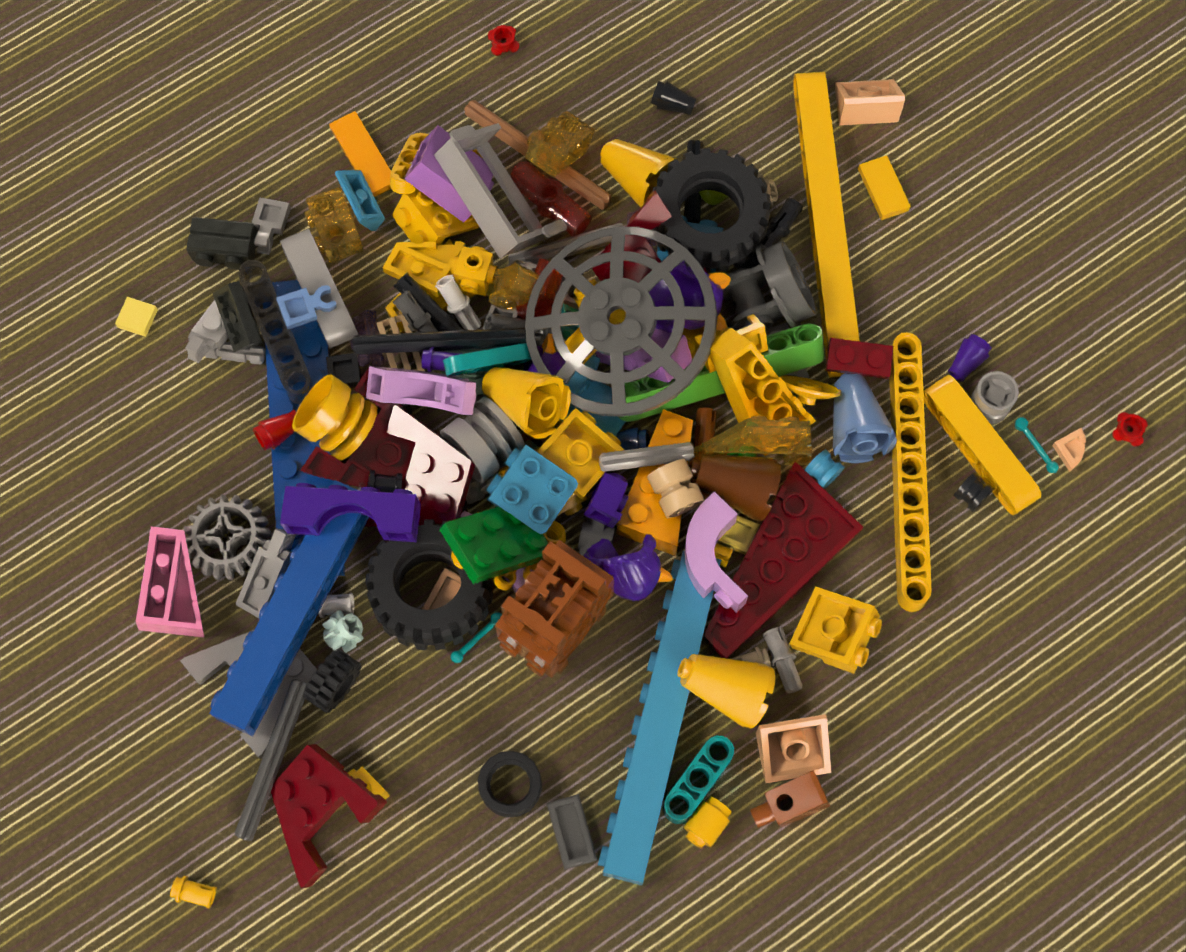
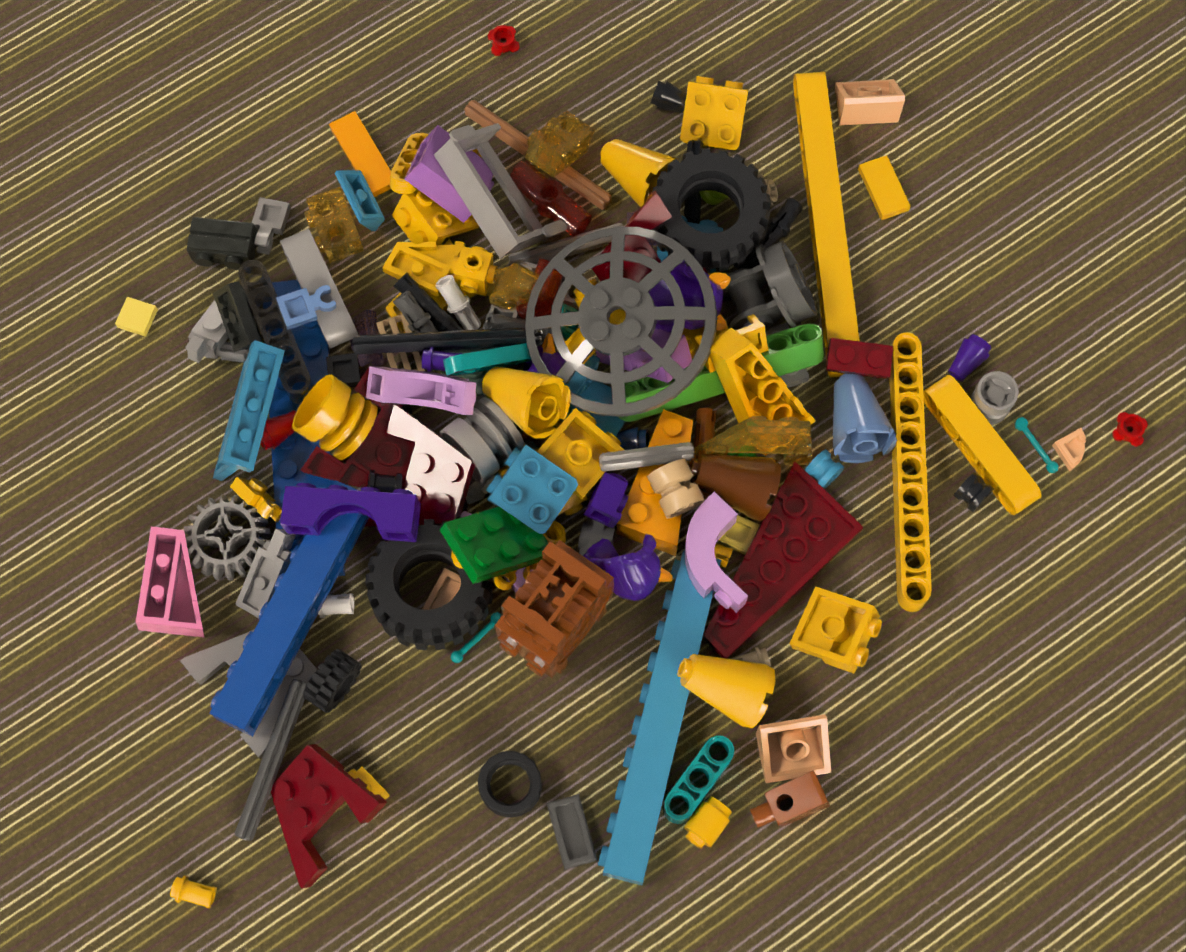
light aqua gear [322,610,364,653] -> none
light grey axle [763,627,803,693] -> none
yellow dish [780,375,841,405] -> none
none -> dark azure fence [213,340,285,481]
none -> yellow plate [230,477,282,522]
none -> yellow bracket [680,76,749,150]

